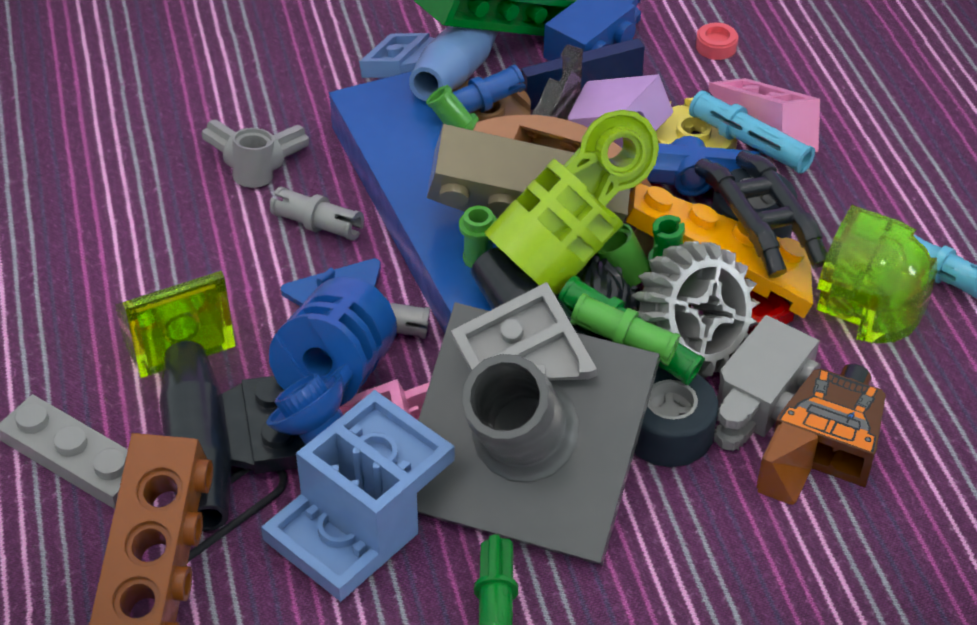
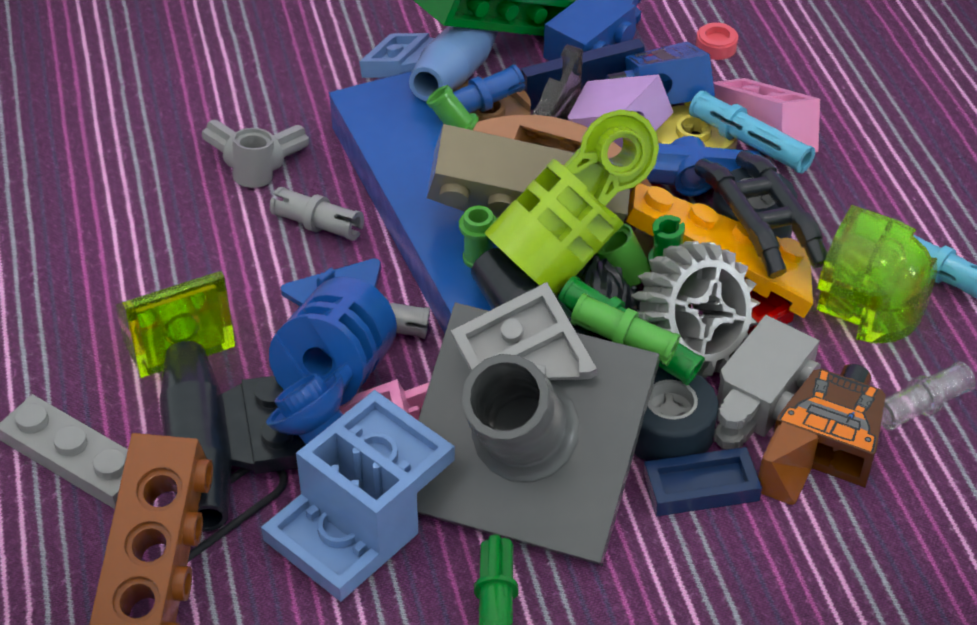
none -> blue torso [606,41,715,105]
none -> dark blue tile [643,447,762,517]
none -> clear pin [881,361,976,431]

